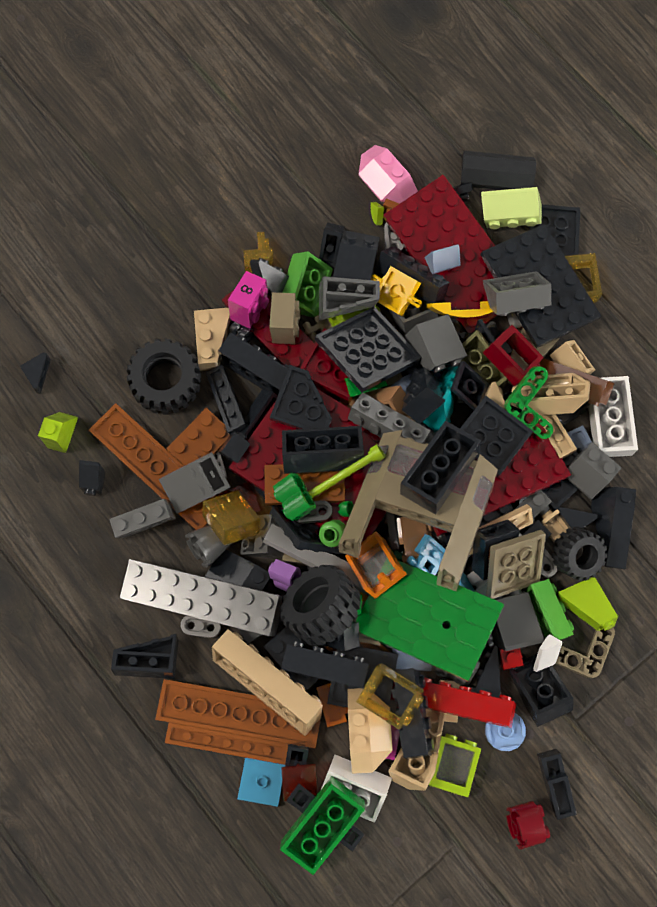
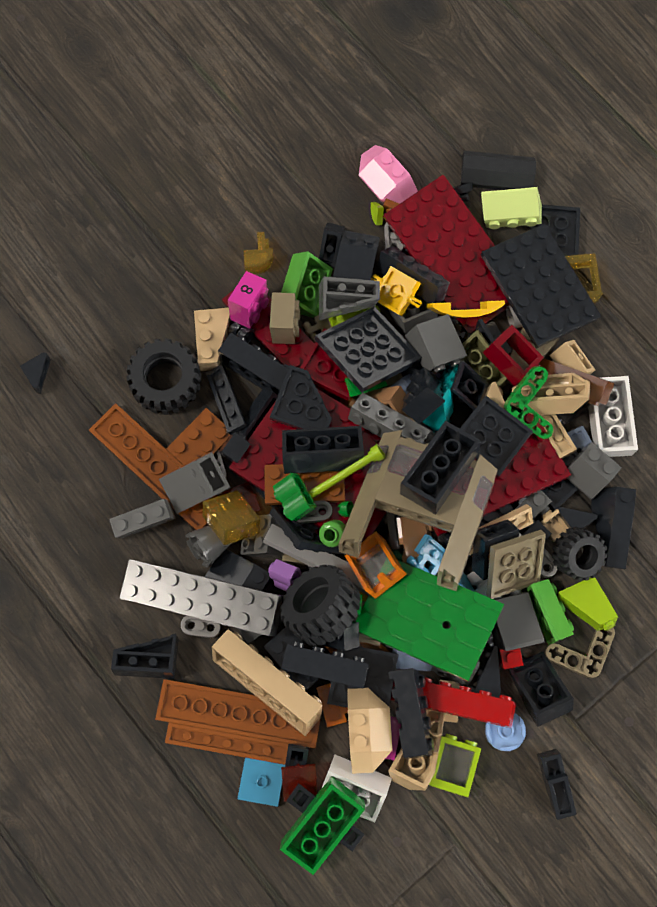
lime slope [38,412,78,453] -> none
black slope [79,460,106,496] -> none
black slope [250,258,289,296] -> none
clear yellow window [356,663,424,729] -> none
sand blue slope [424,244,461,274] -> none
dark grey slope [483,271,551,316] -> none
dark red brick [506,801,550,850] -> none
white slope [533,634,562,672] -> none

